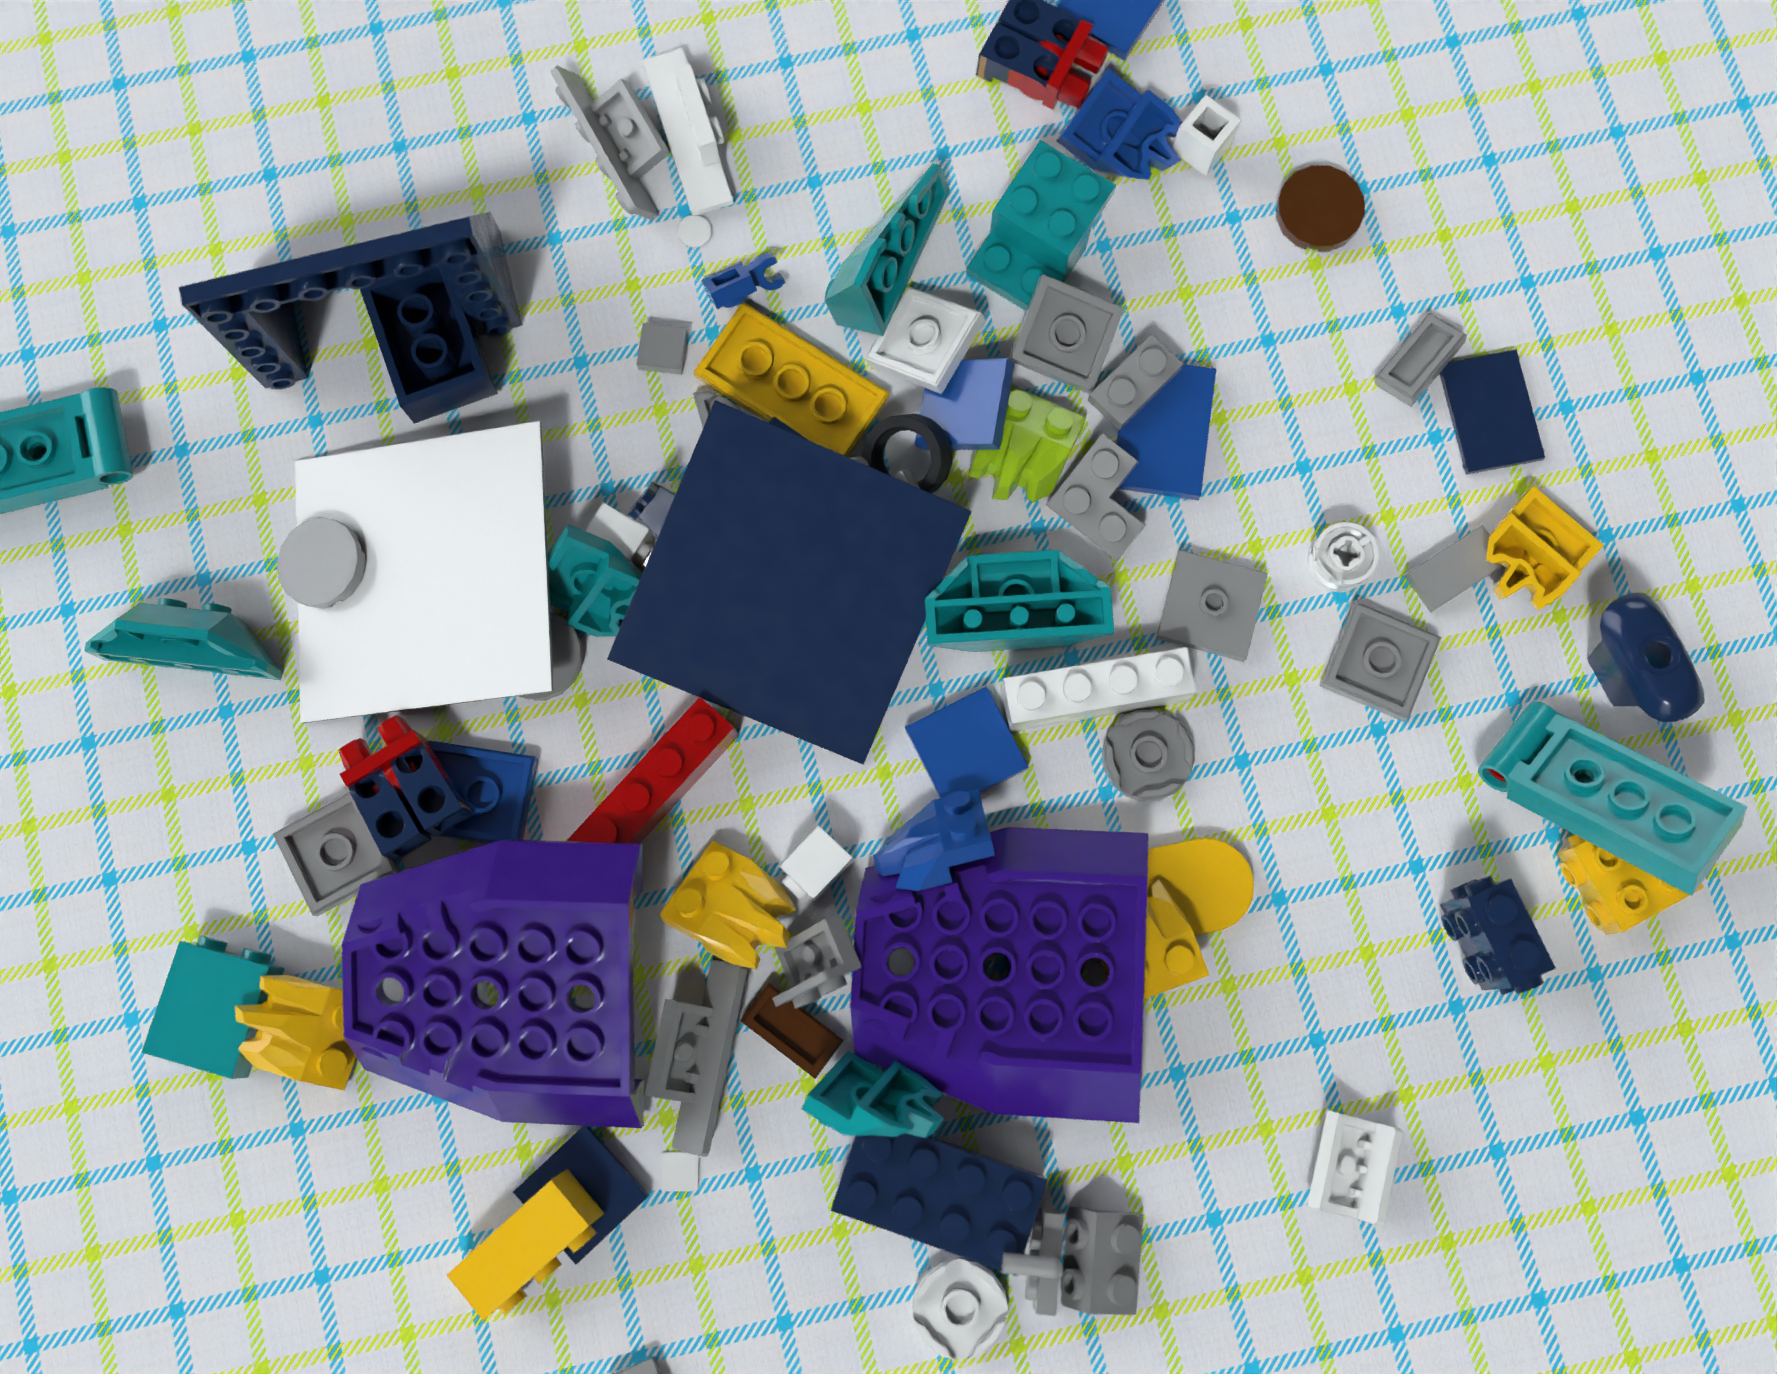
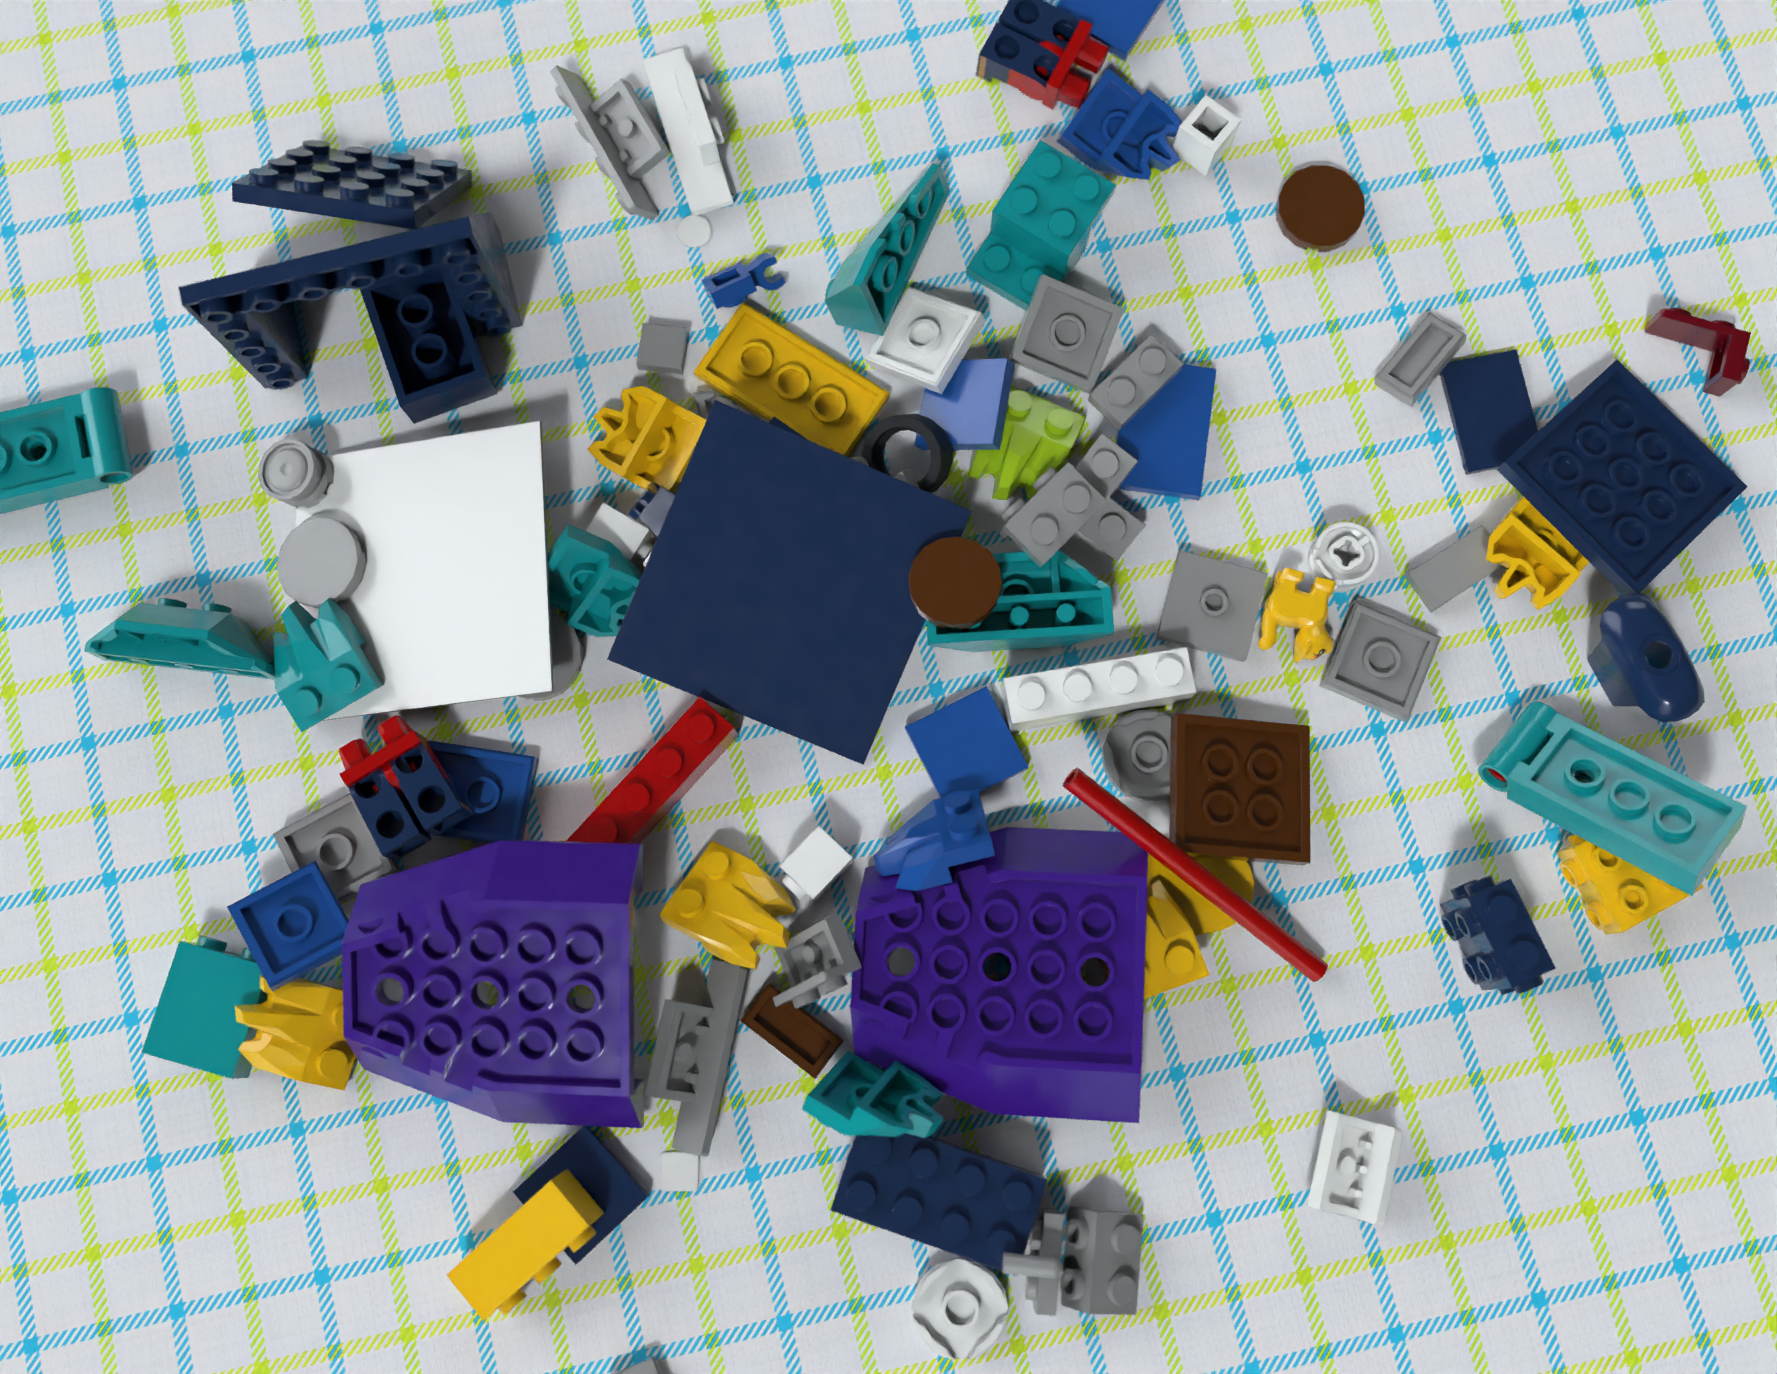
none -> blue tile [227,860,349,991]
none -> dark blue plate [232,140,472,229]
none -> light grey wheel [258,439,334,508]
none -> teal plate [273,598,383,732]
none -> yellow plate [587,386,706,494]
none -> reddish brown tile [908,536,1002,629]
none -> light grey bracket [999,462,1107,568]
none -> red piece [1063,768,1328,982]
none -> reddish brown plate [1169,713,1311,866]
none -> yellow animal [1258,568,1336,663]
none -> dark blue plate [1497,360,1748,596]
none -> dark red bracket [1645,308,1751,397]

